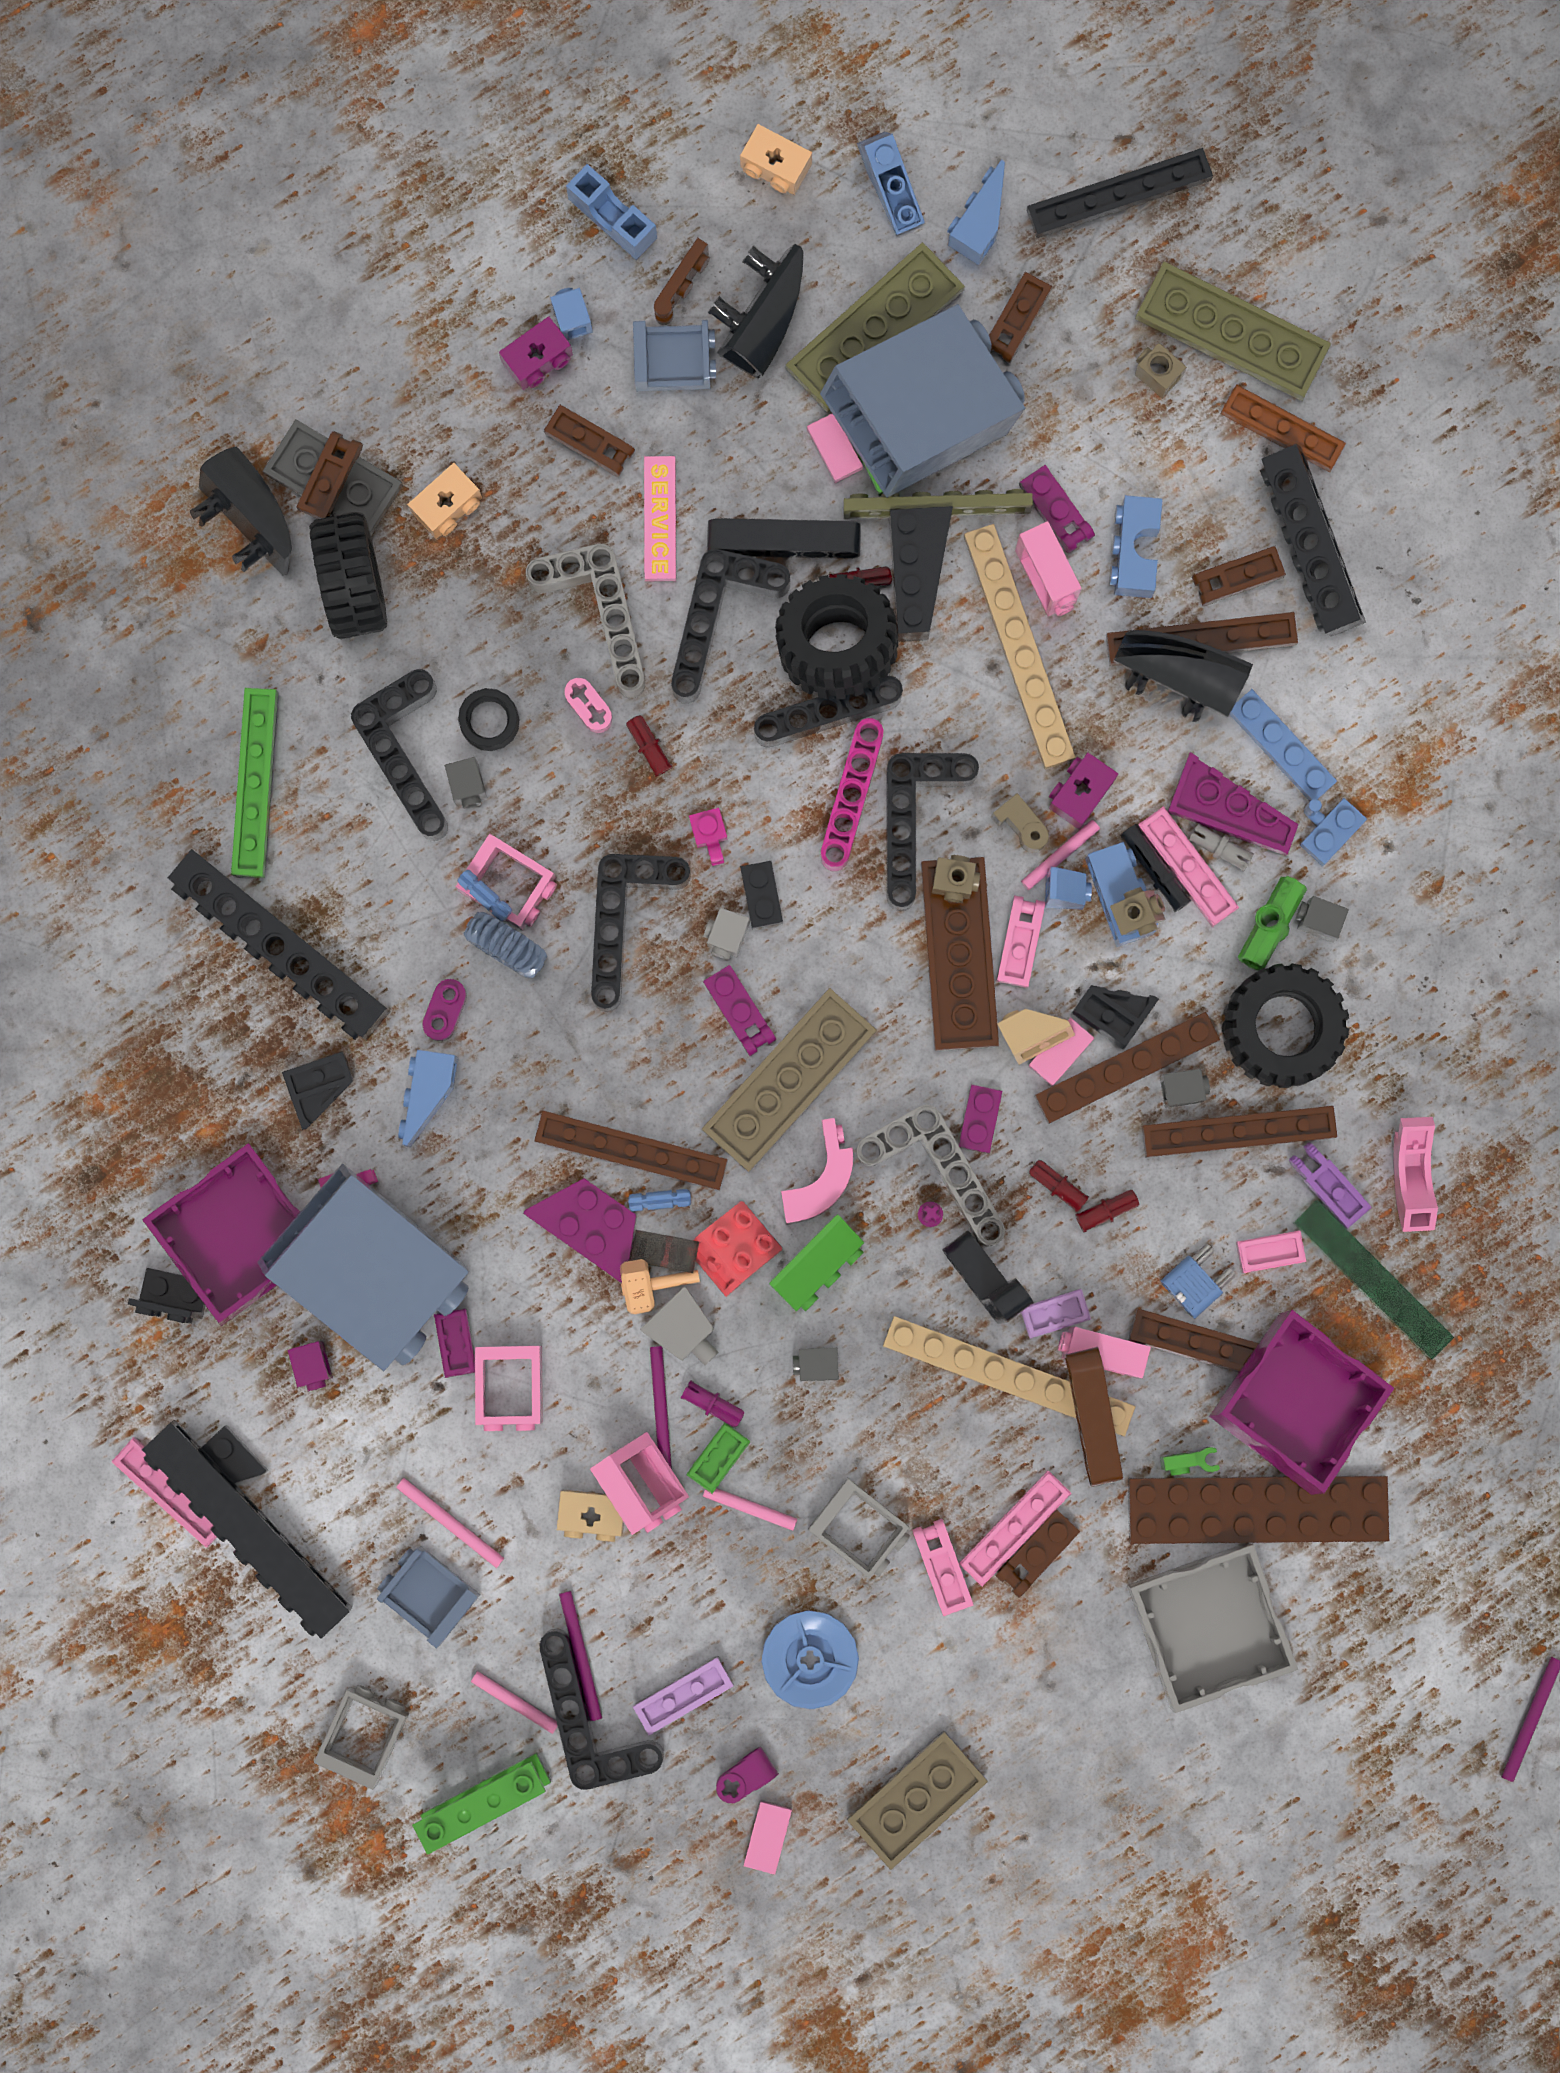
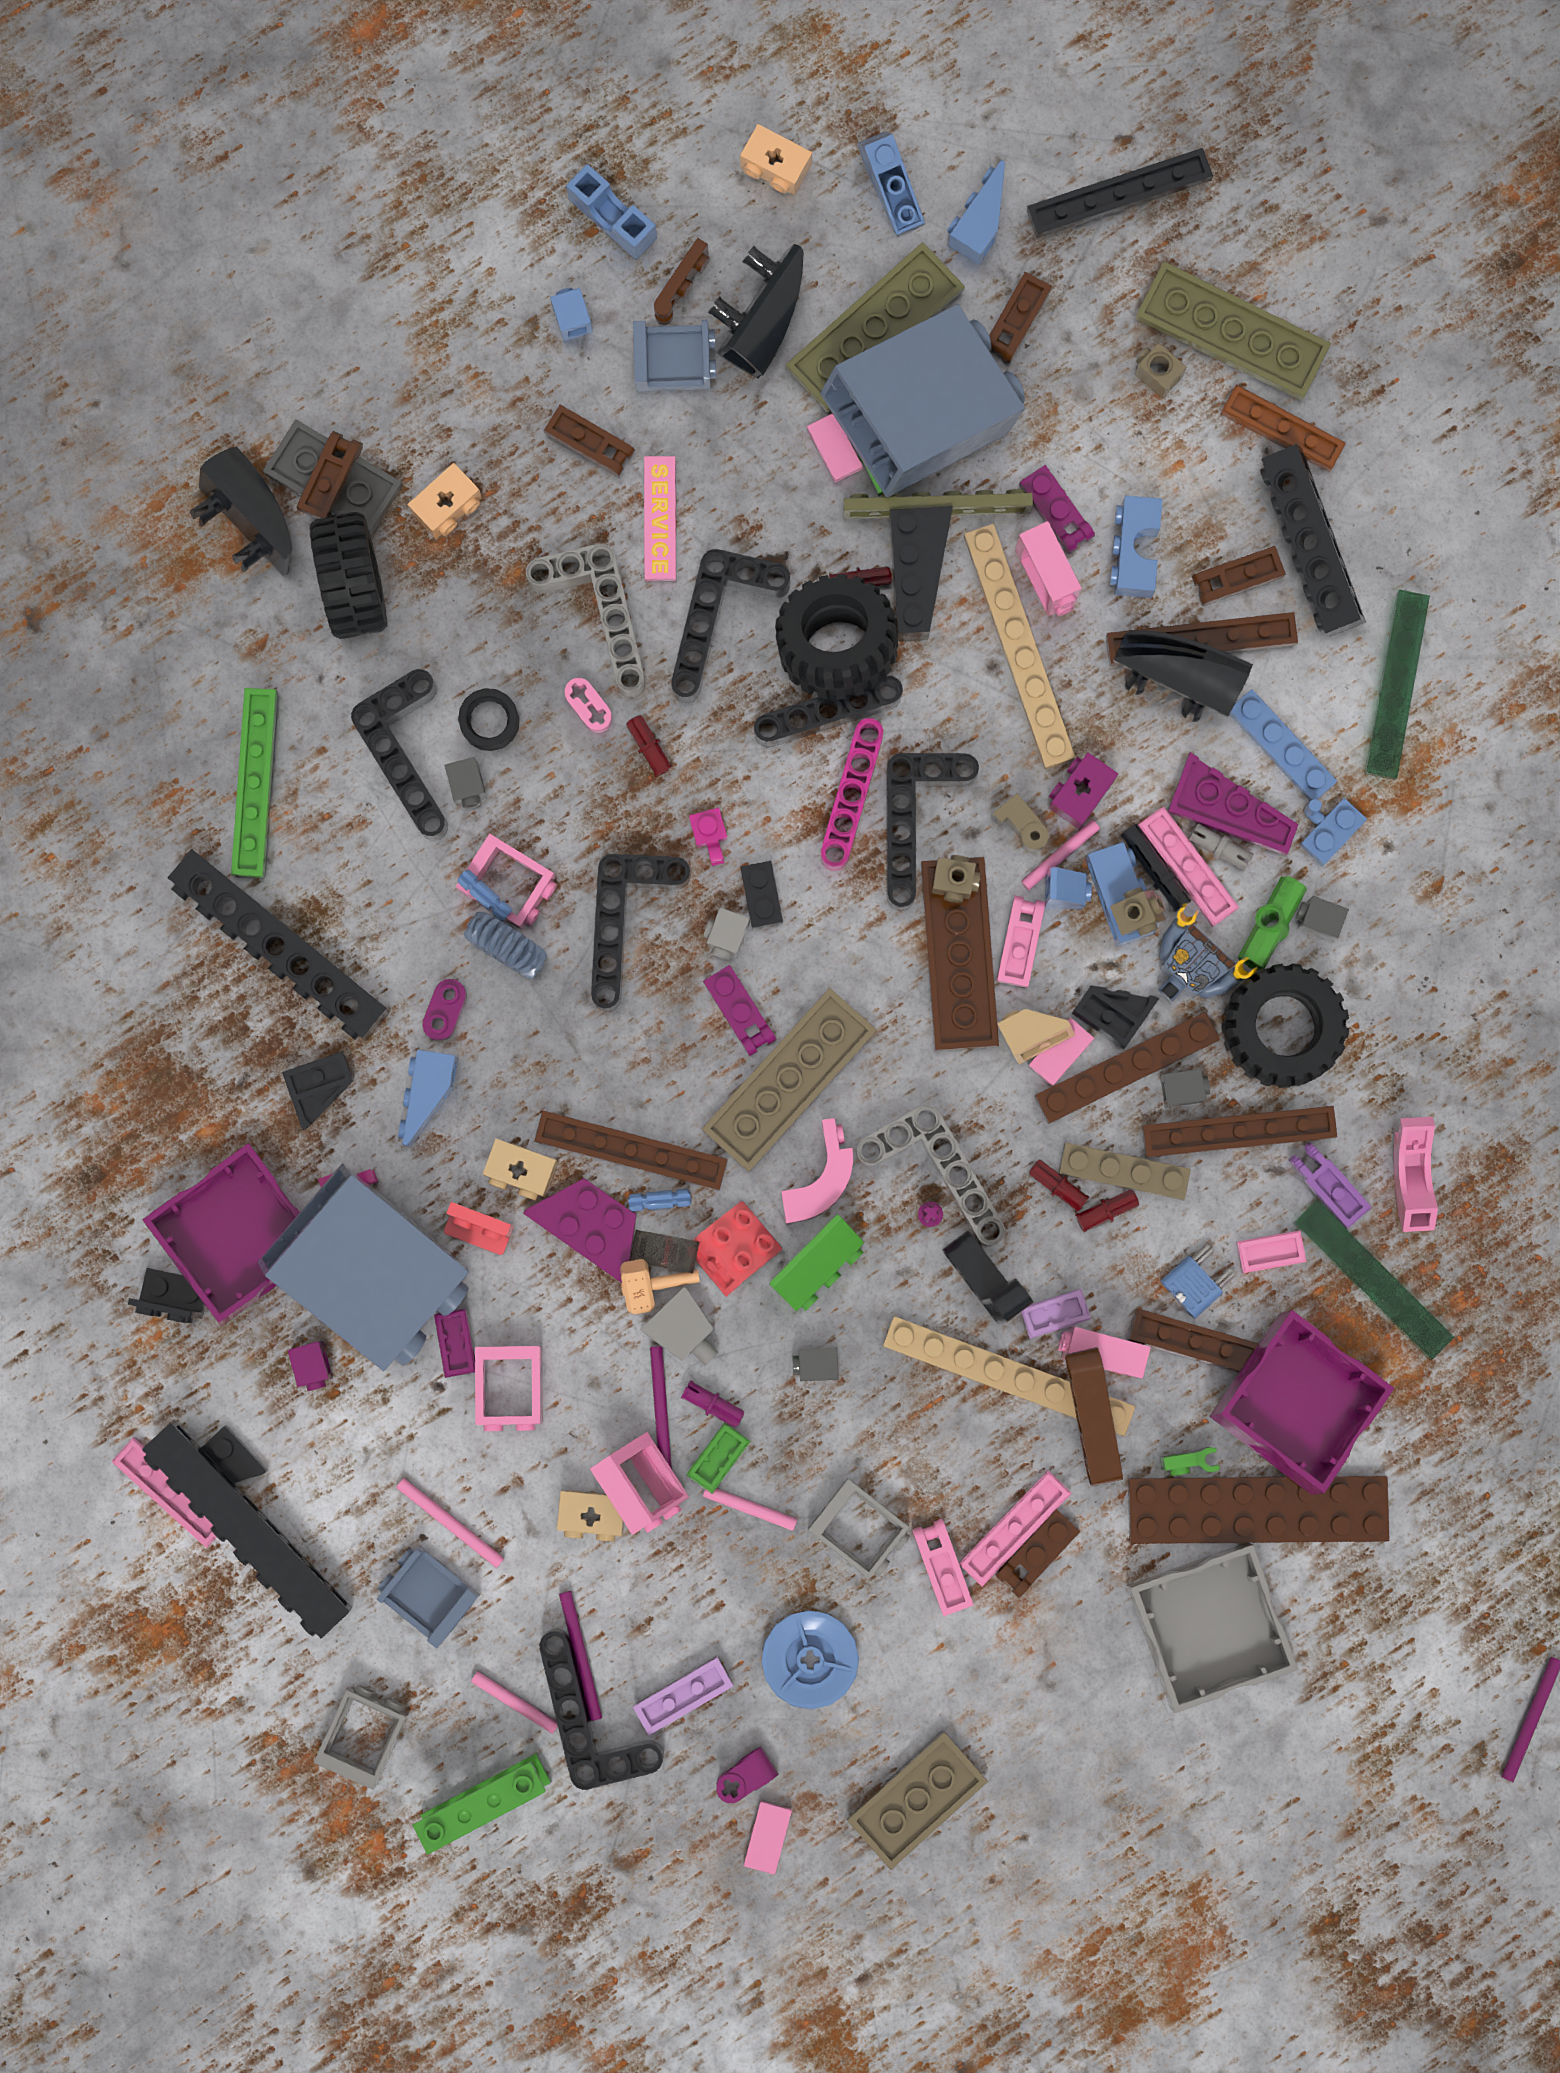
magenta brick [499,316,573,391] -> none
black beam [707,518,861,559] -> none
magenta plate [958,1084,1003,1154] -> none
none -> coral bracket [444,1202,514,1255]
none -> tan brick [482,1138,558,1201]
none -> dark tan plate [1059,1142,1191,1201]
none -> torso [1158,903,1257,1002]
none -> clear green plate [1364,590,1430,780]

